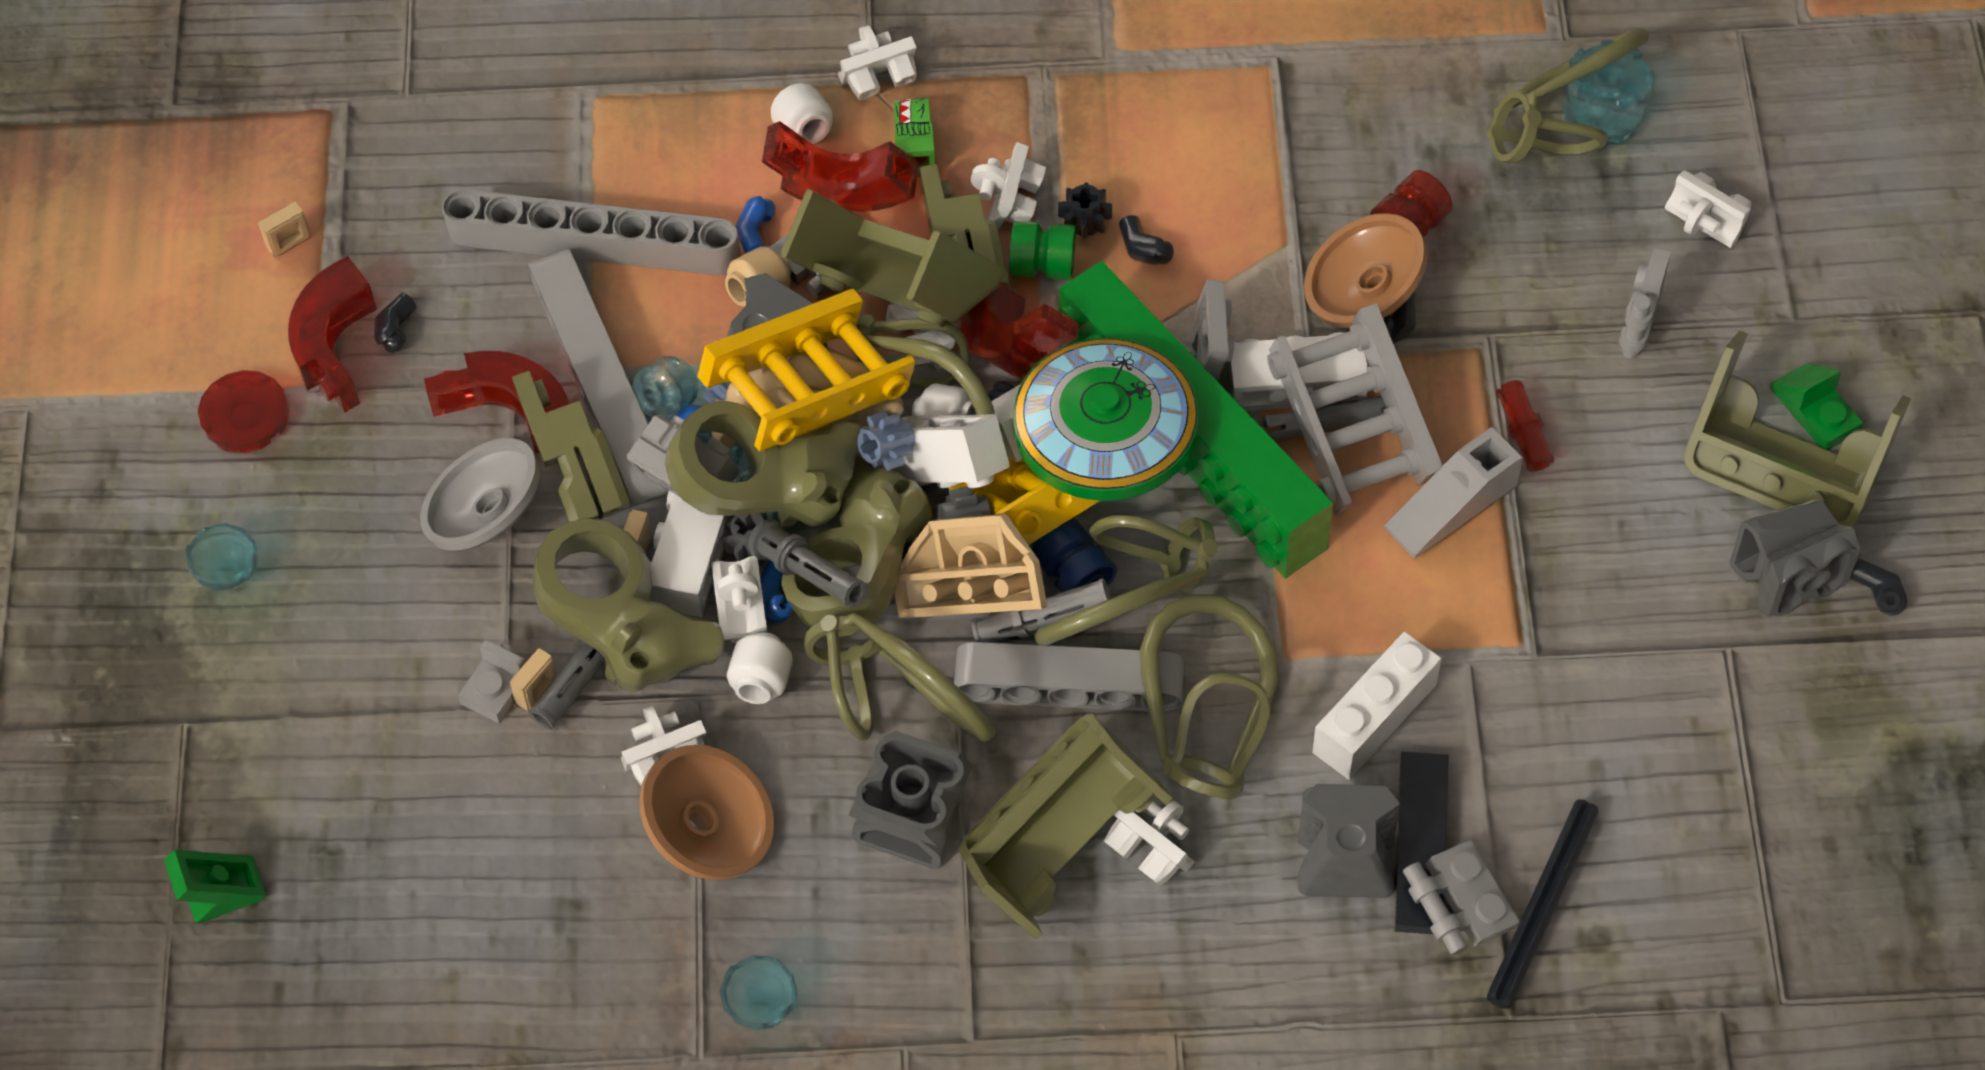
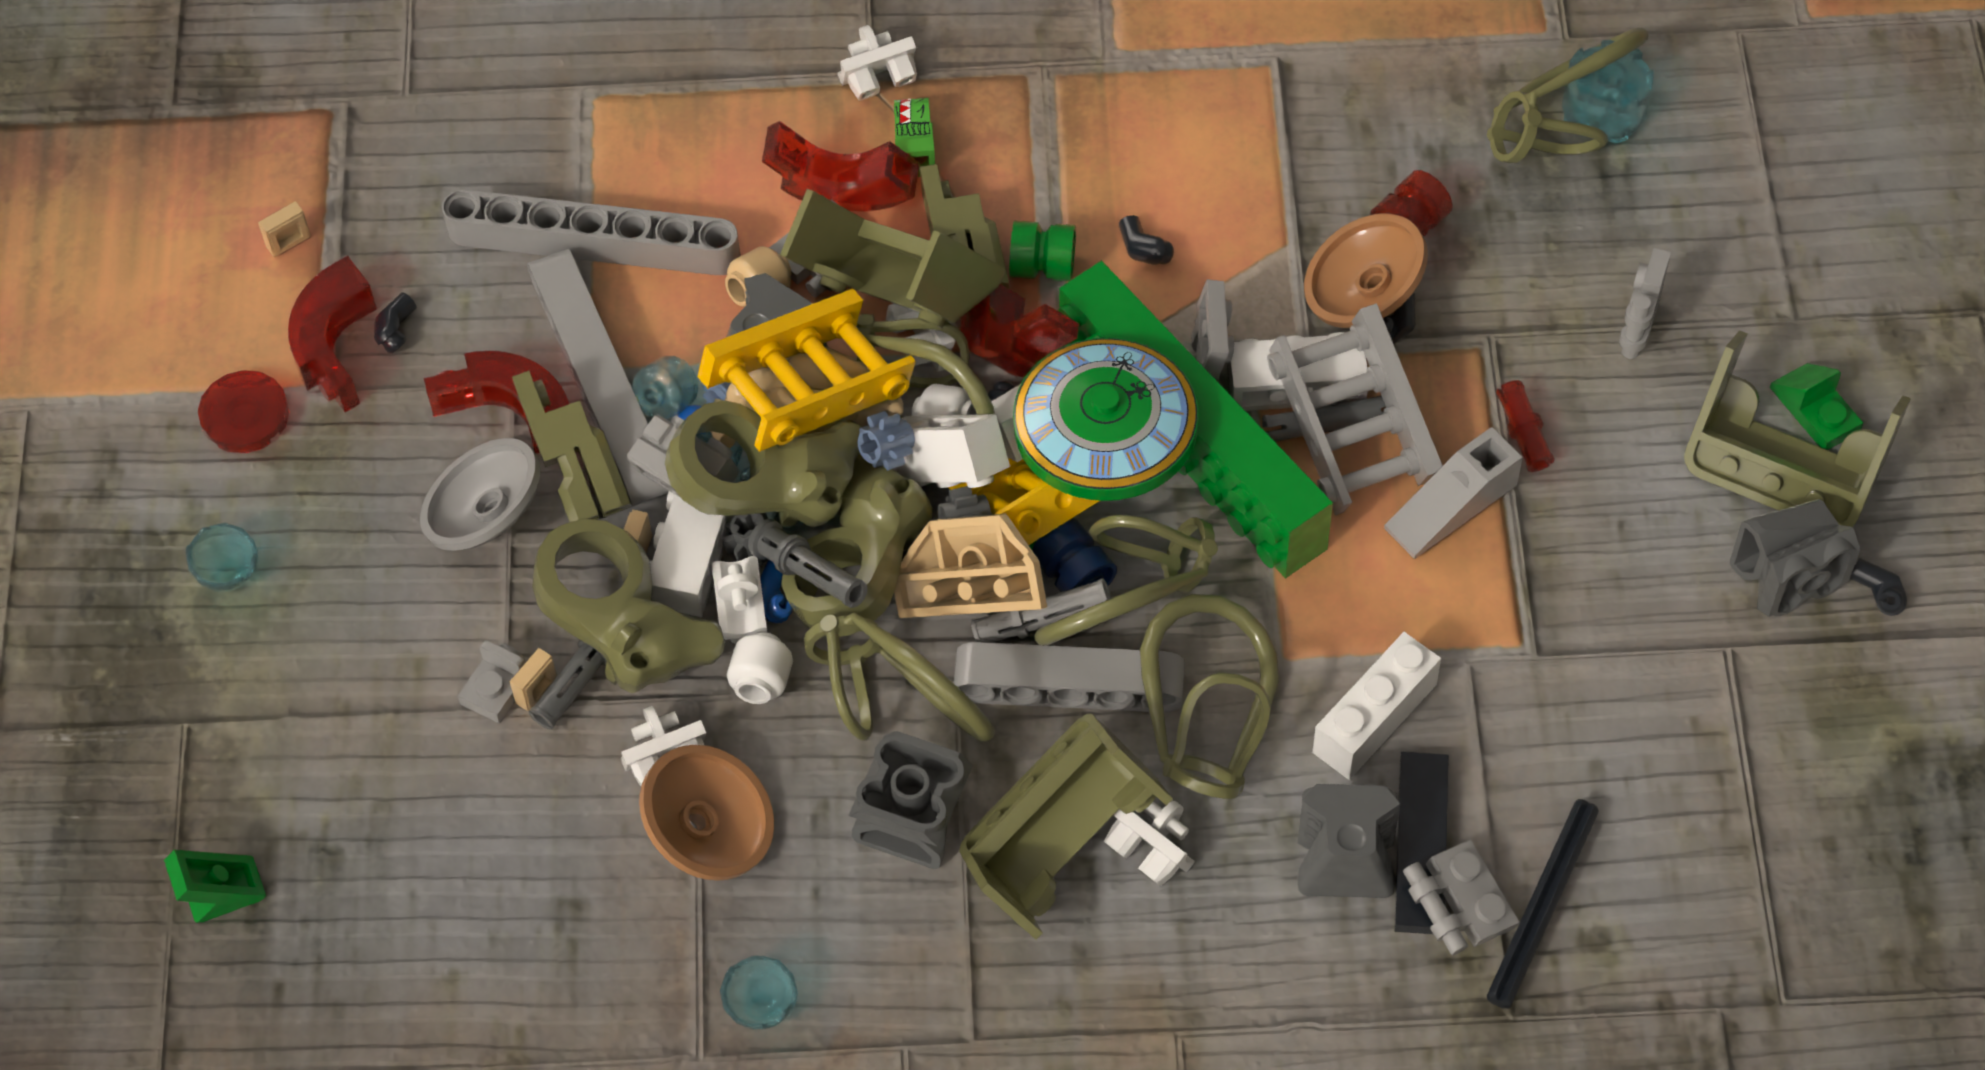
blue arm [735,196,776,254] -> none
white head [771,83,833,147] -> none
white hips [970,142,1046,230] -> none
black gear [1058,182,1112,239] -> none
white hips [1664,170,1751,248] -> none

